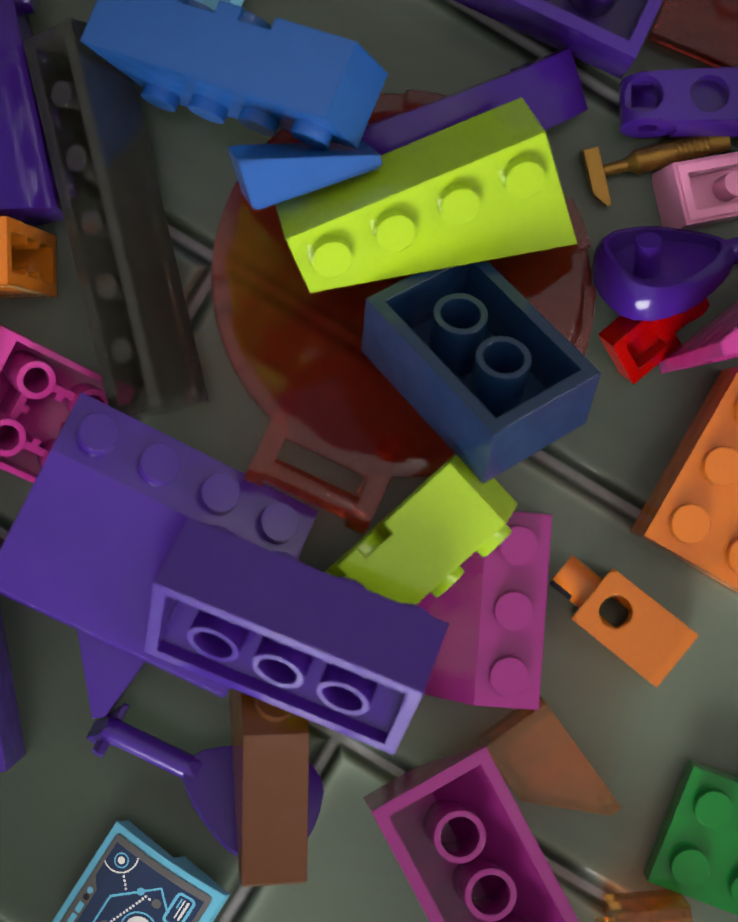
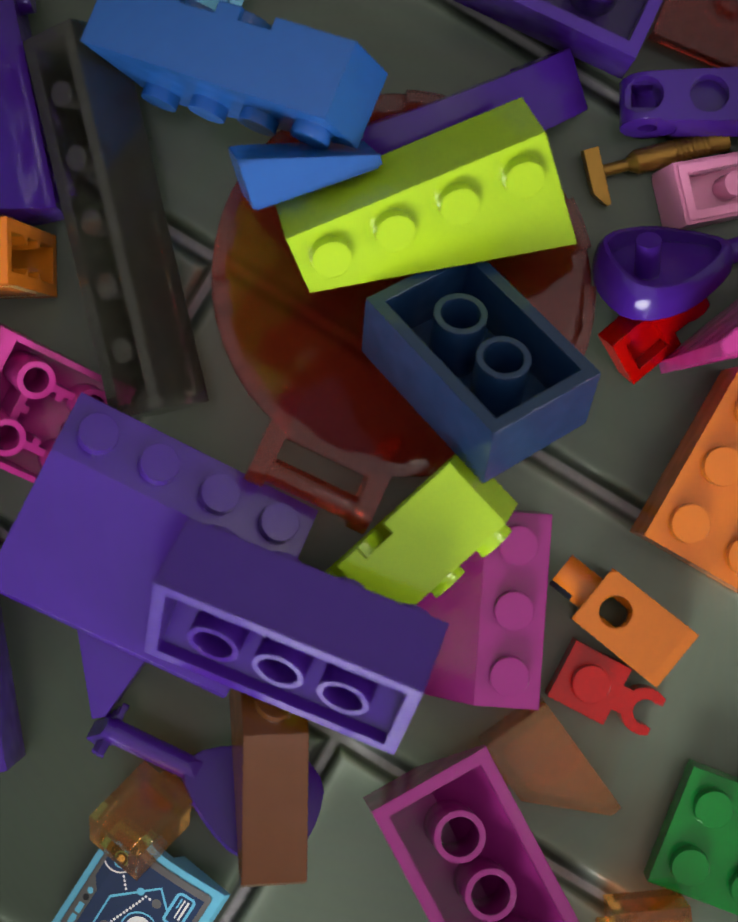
none -> clear orange brick [89,760,192,881]
none -> red plate [544,638,666,736]

